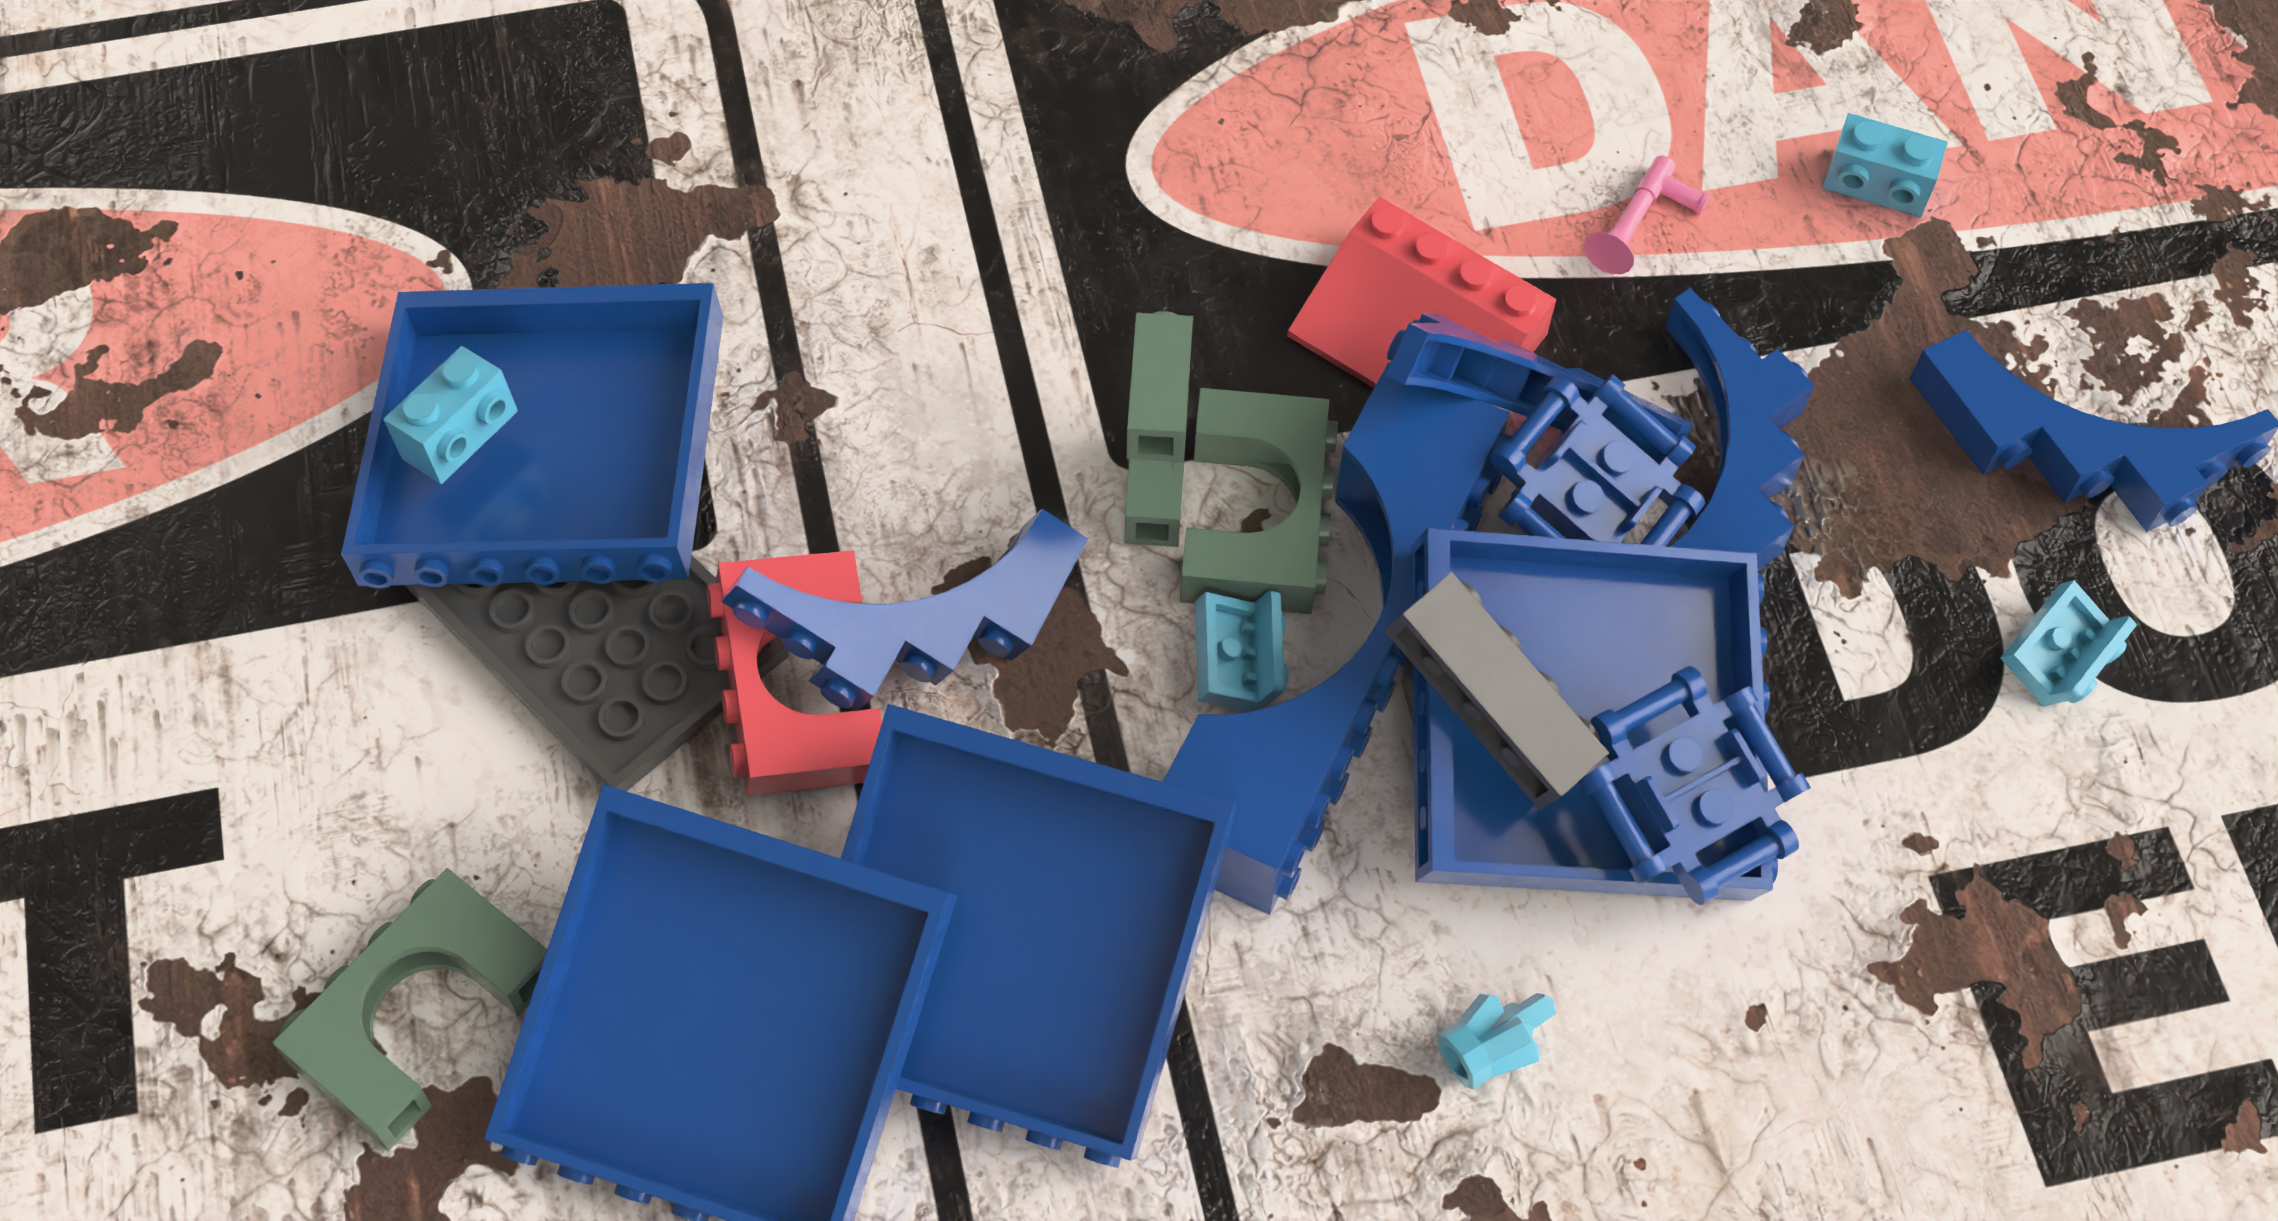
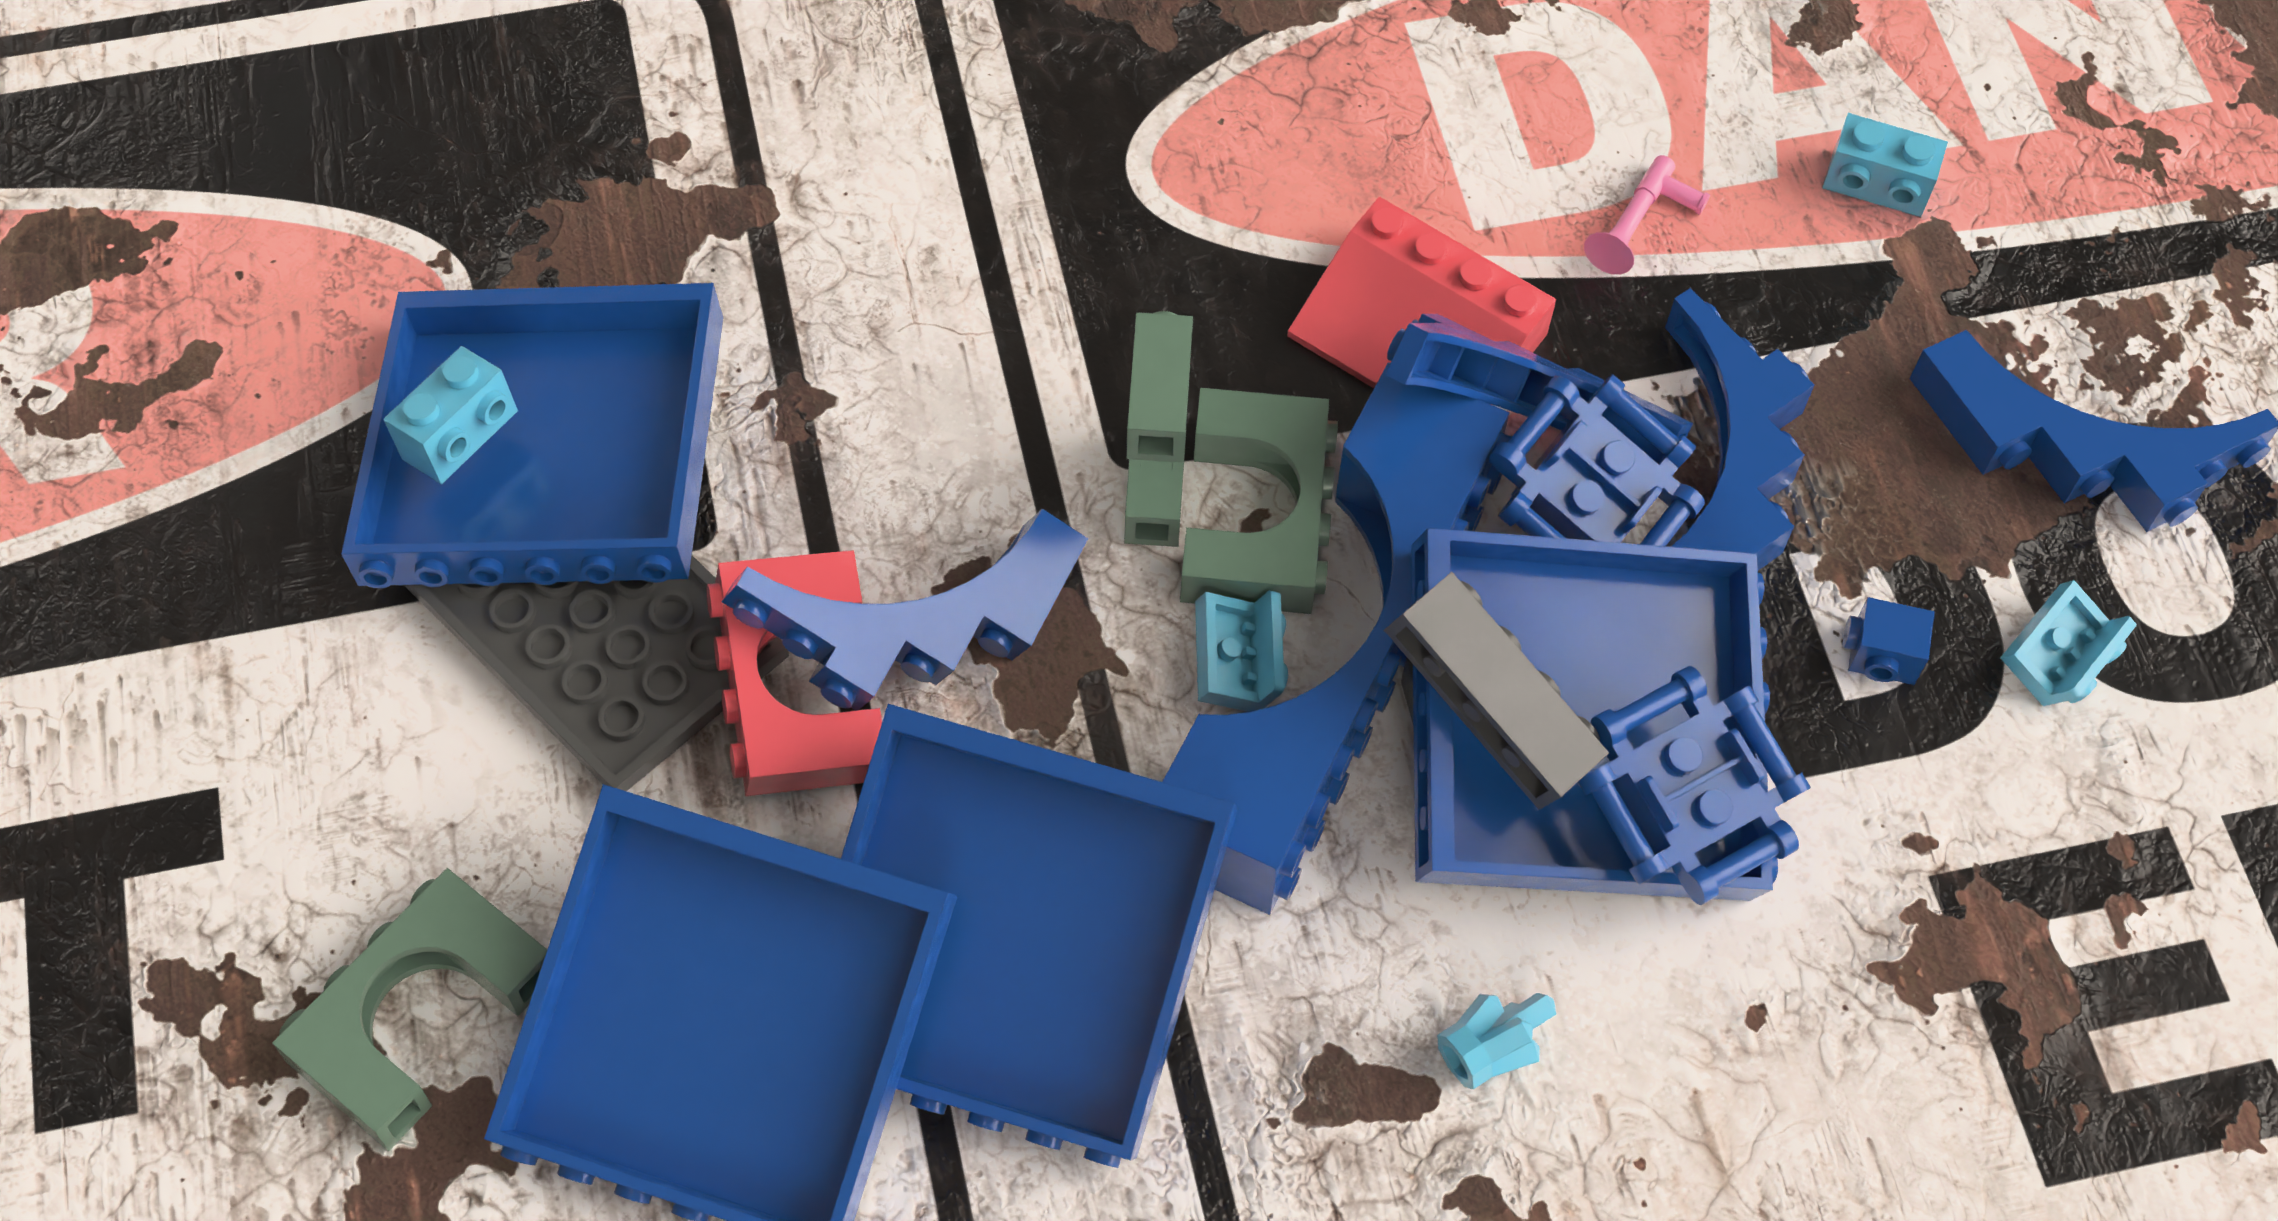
none -> blue brick [1842,597,1935,685]

